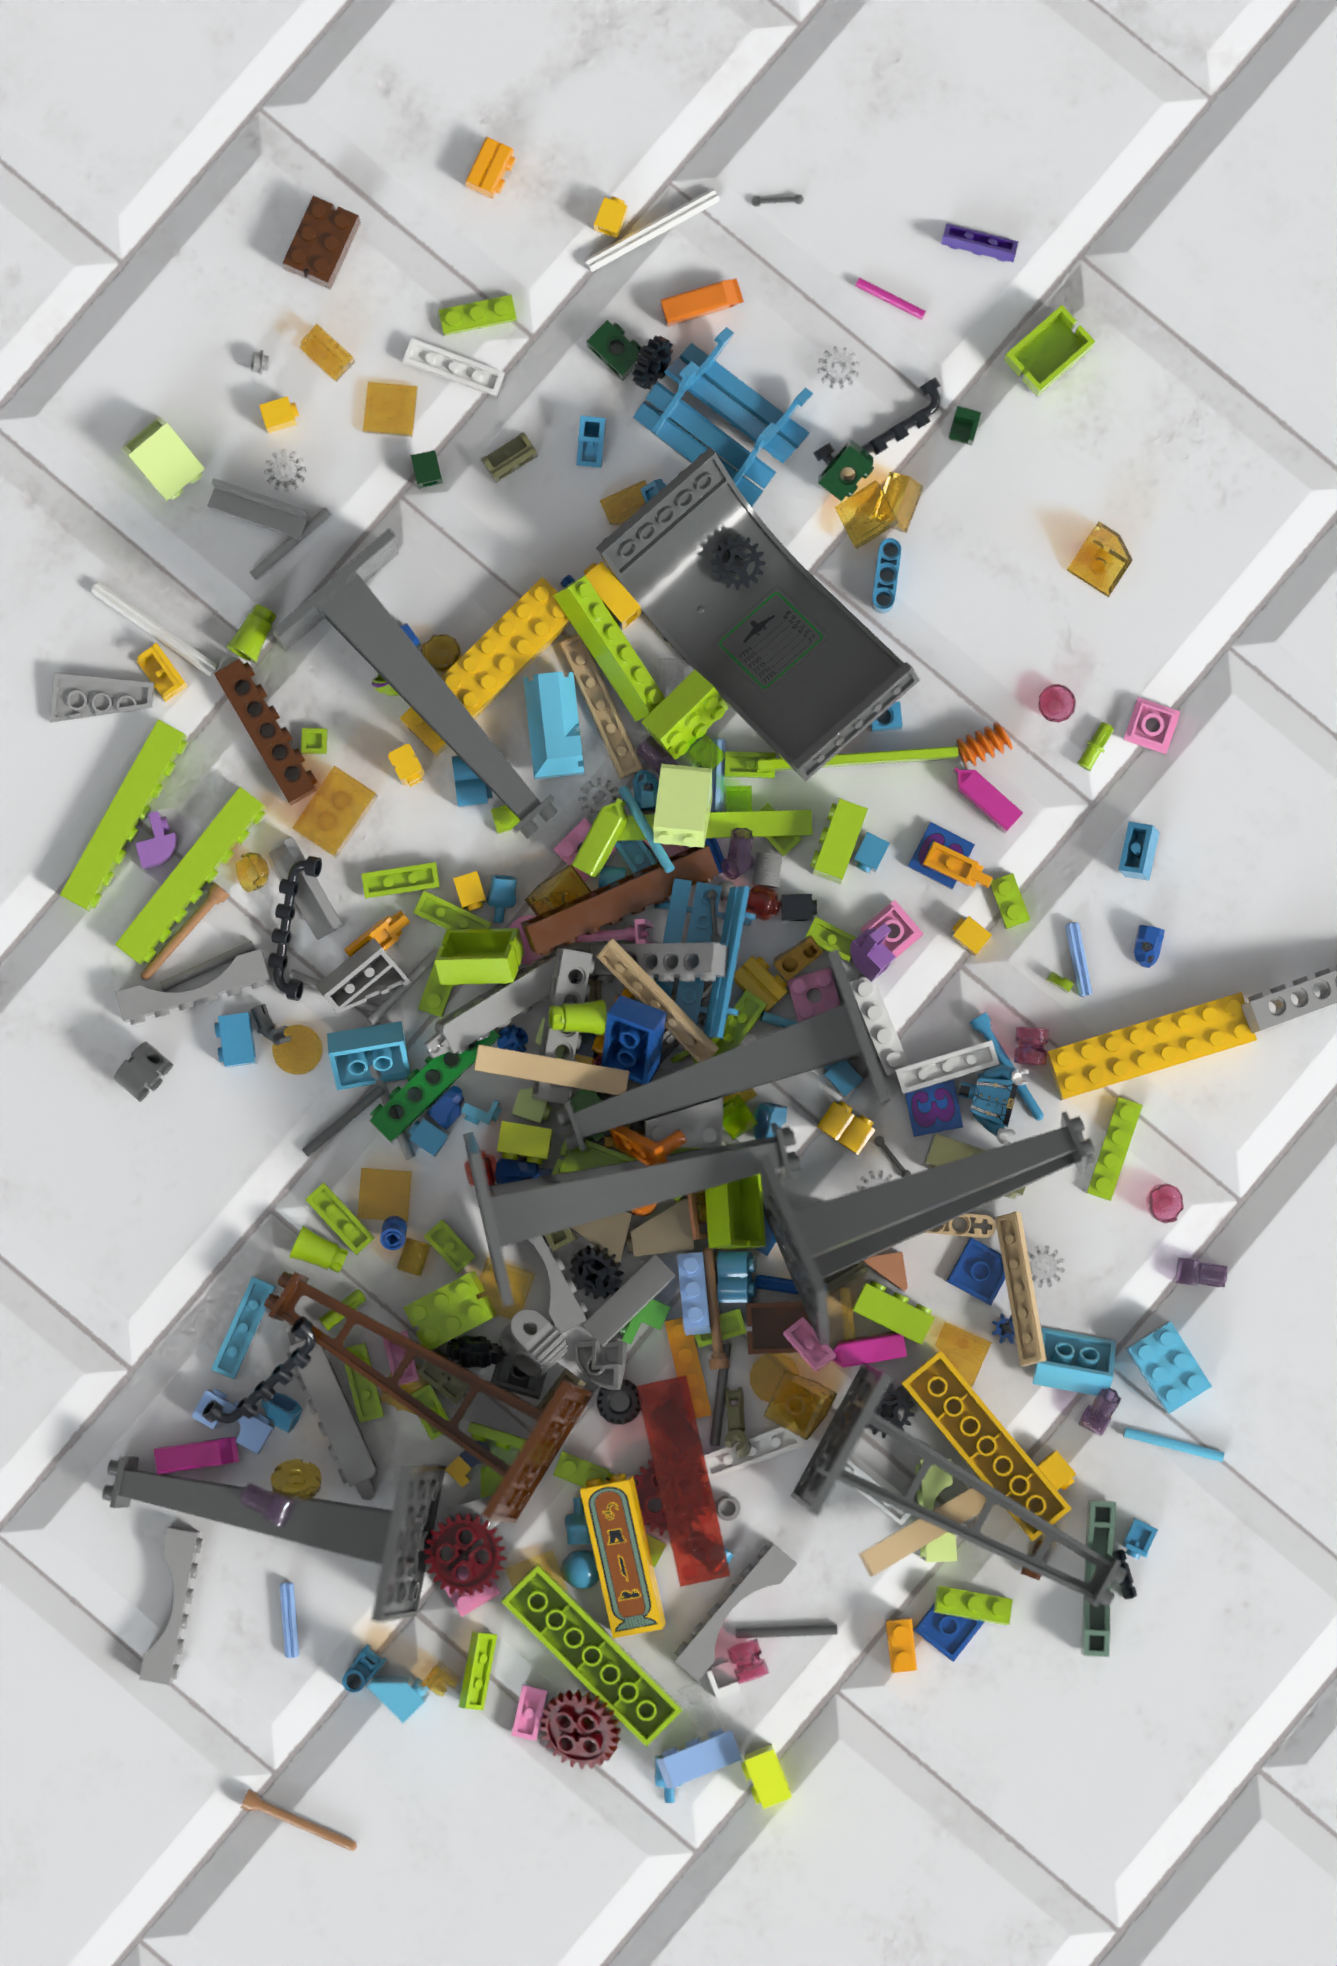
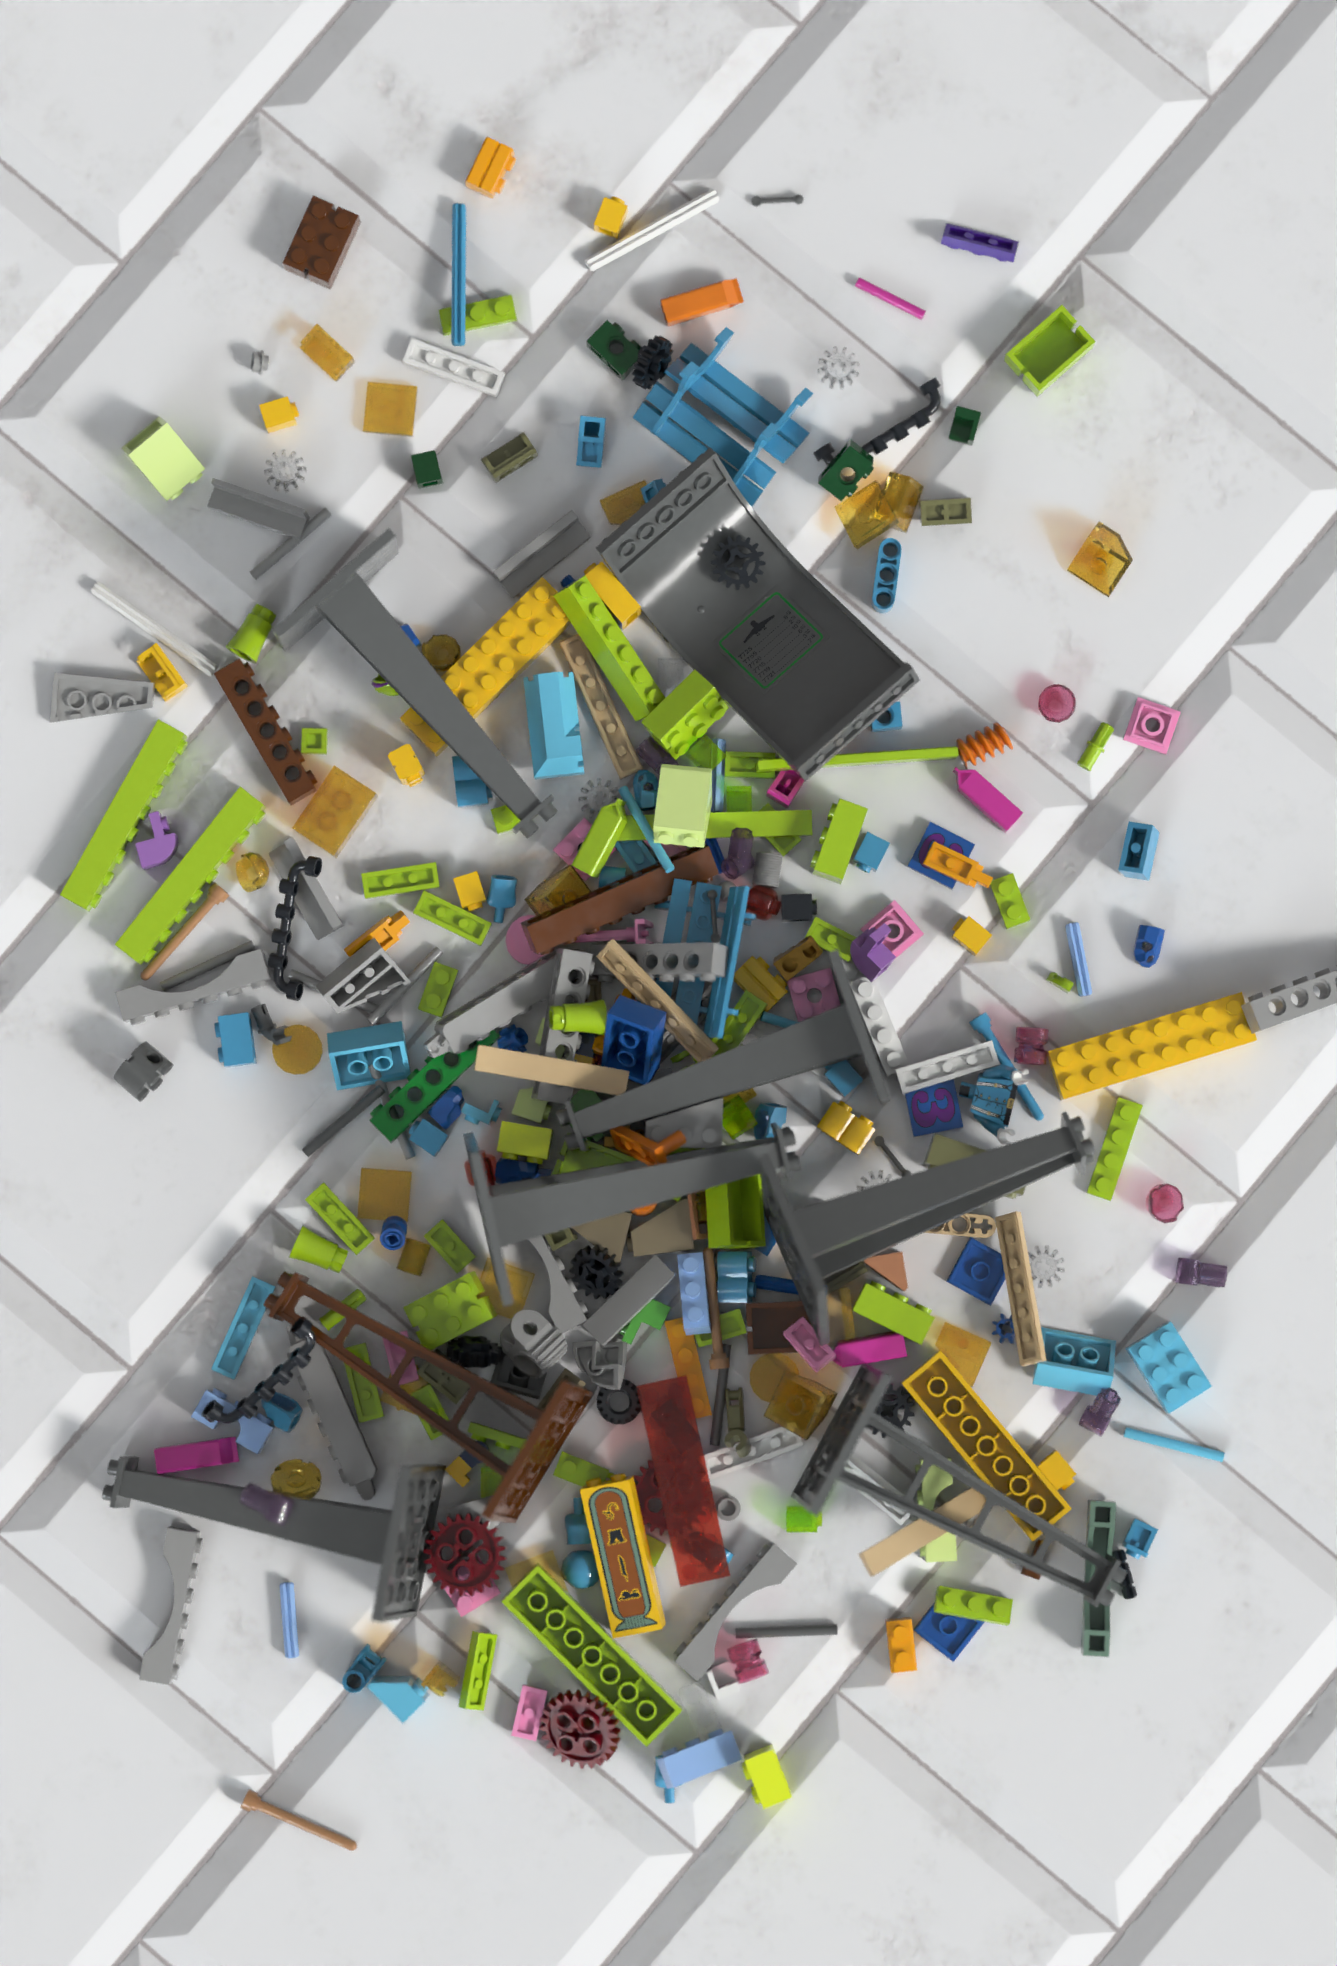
lime piece [434,928,525,985] -> none
none -> dark azure axle [451,203,466,346]
none -> light grey panel [493,510,590,598]
none -> dark pink slope [766,770,804,809]
none -> clear neon green brick [786,1505,822,1532]
none -> olive hinge [919,497,972,526]

